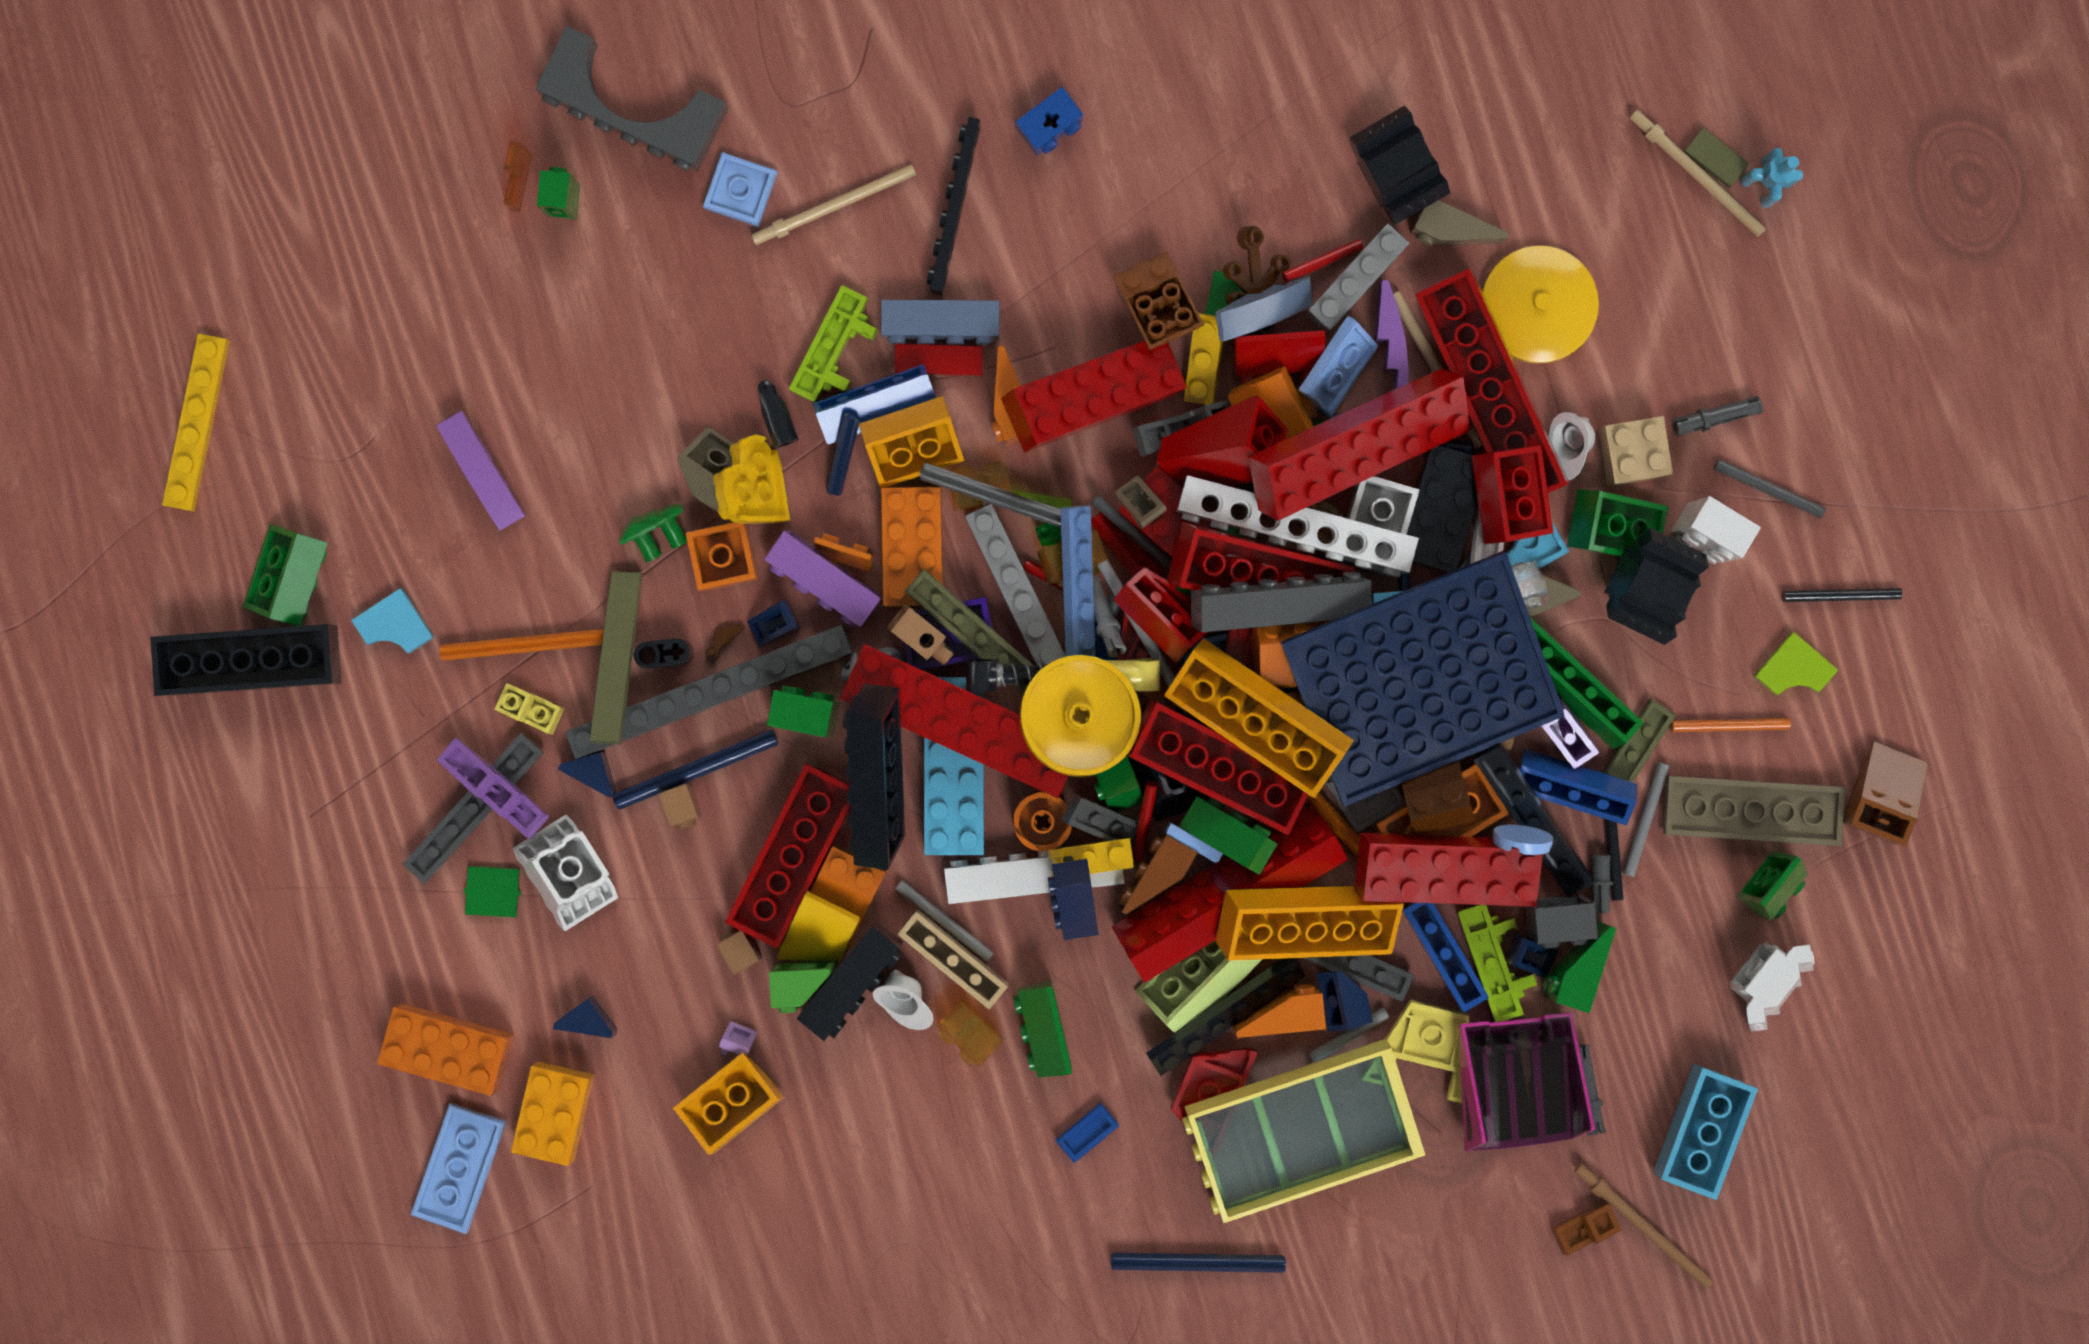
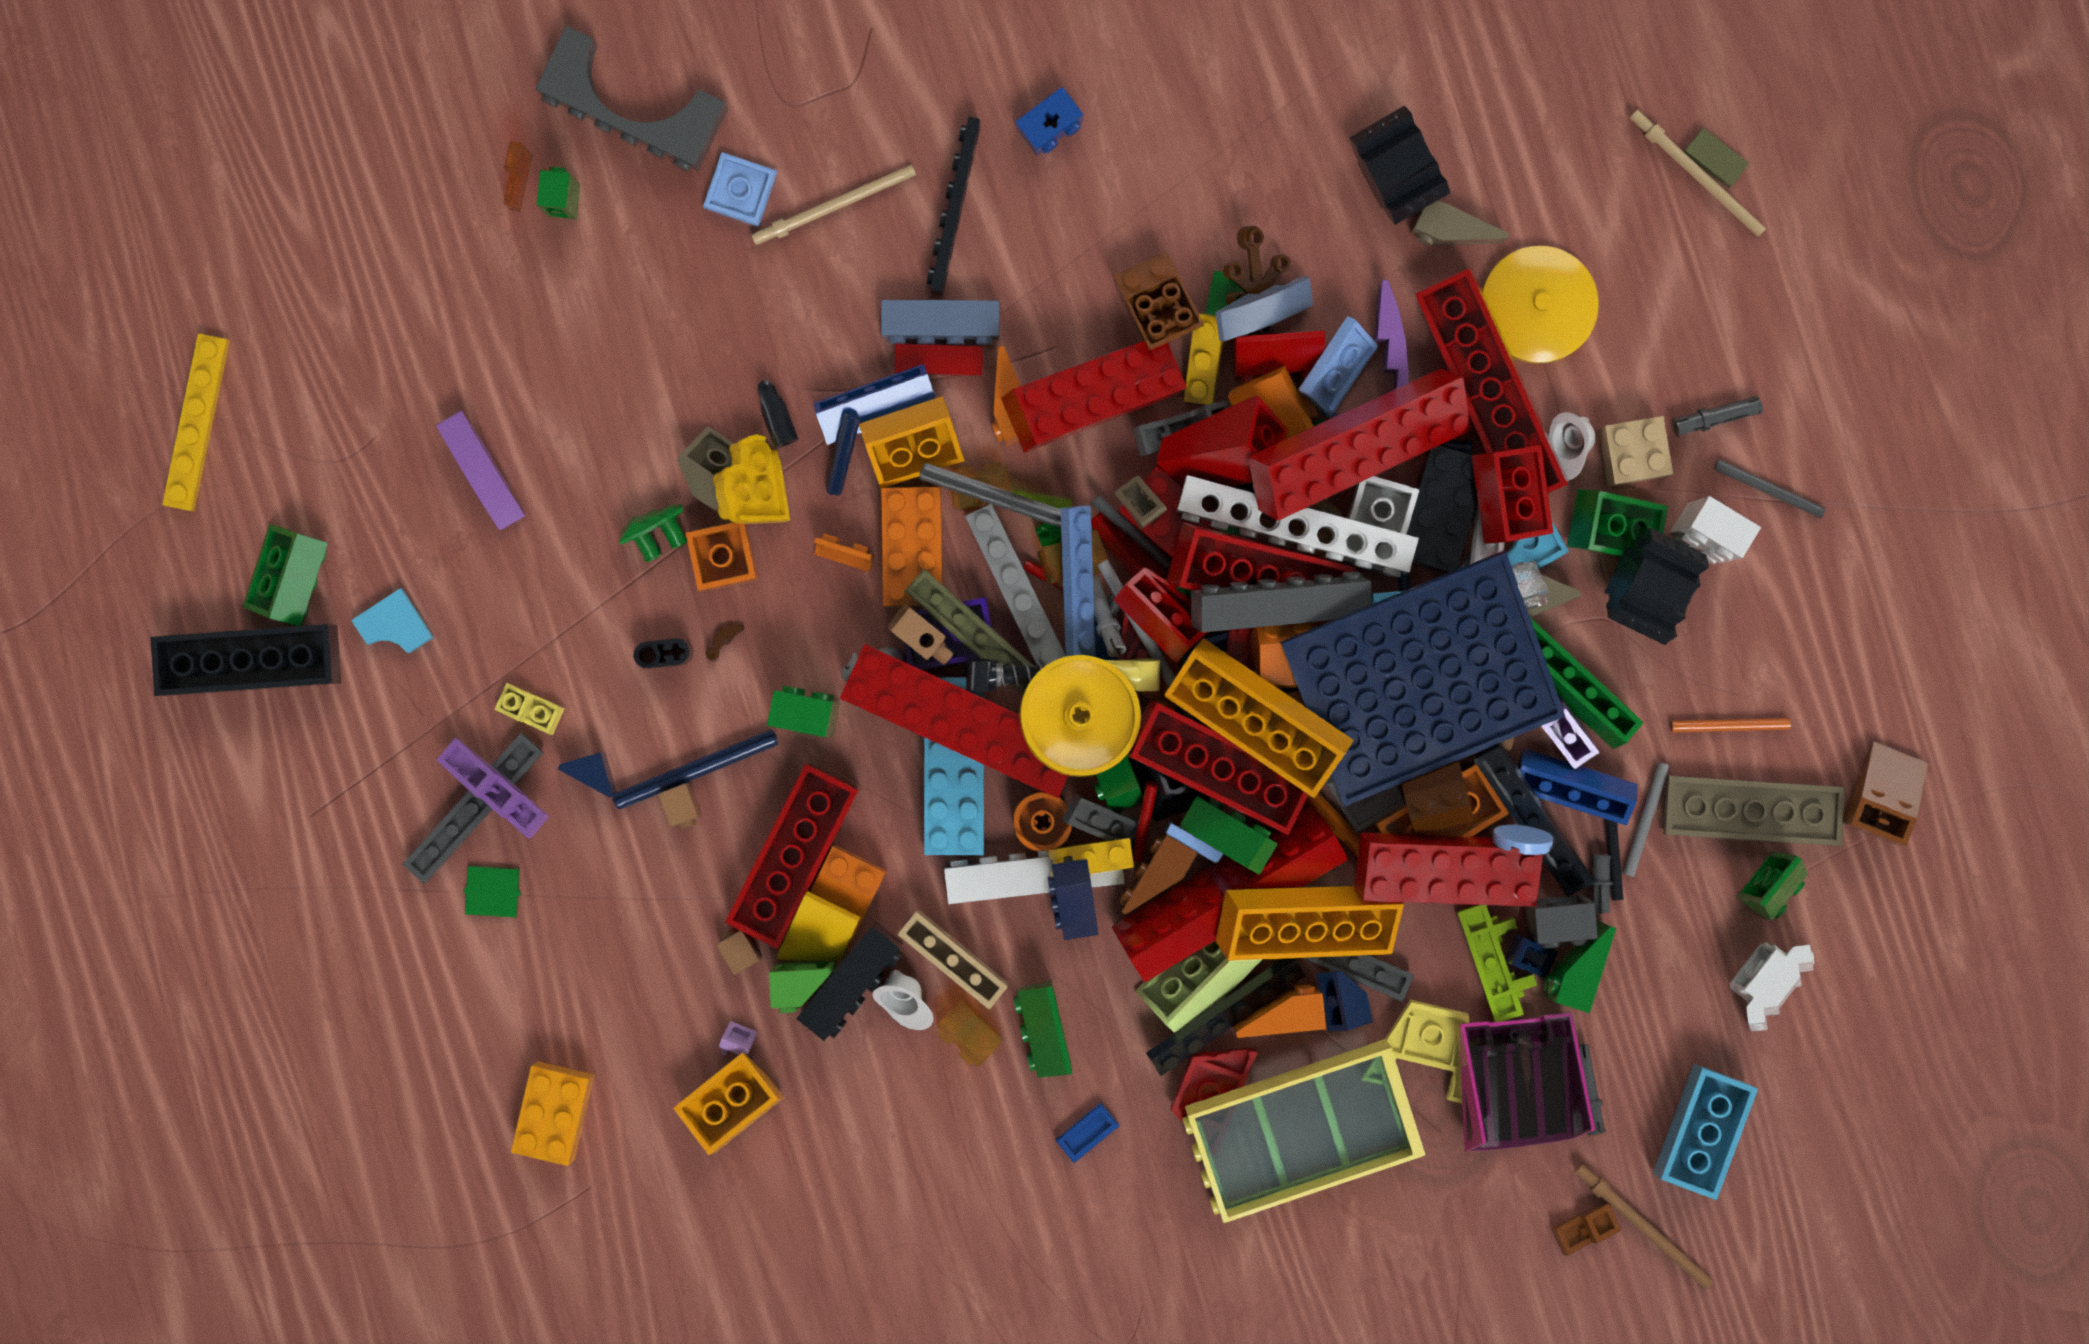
orange brick [377,1003,514,1096] -> none
light blue tile [411,1102,507,1234] -> none
orange axle [439,629,604,660] -> none
white slope [512,815,618,931] -> none
dark blue slope [553,996,617,1038] -> none
dark grey brick [565,625,854,759] -> none
olive tile [590,571,643,745] -> none
dark blue slope [747,600,801,647] -> none
medium lavender brick [764,530,883,628] -> none
lime hinge [789,285,878,403] -> none
black brick [843,683,905,870] -> none
light grey bar [895,880,994,962] -> none
dark blue axle [1111,1253,1286,1273] -> none
red bar [1281,239,1363,283] -> none
light grey brick [1305,224,1409,335] -> none
light grey bar [1308,1008,1389,1063] -> none
tan bar [1394,291,1483,449] -> none
blue brick [1402,902,1489,1013] -> none
olive tile [1602,699,1676,782] -> none
medium azure plant [1740,148,1803,208] -> none
lime tile [1753,632,1838,695] -> none
black bar [1782,588,1902,602] -> none

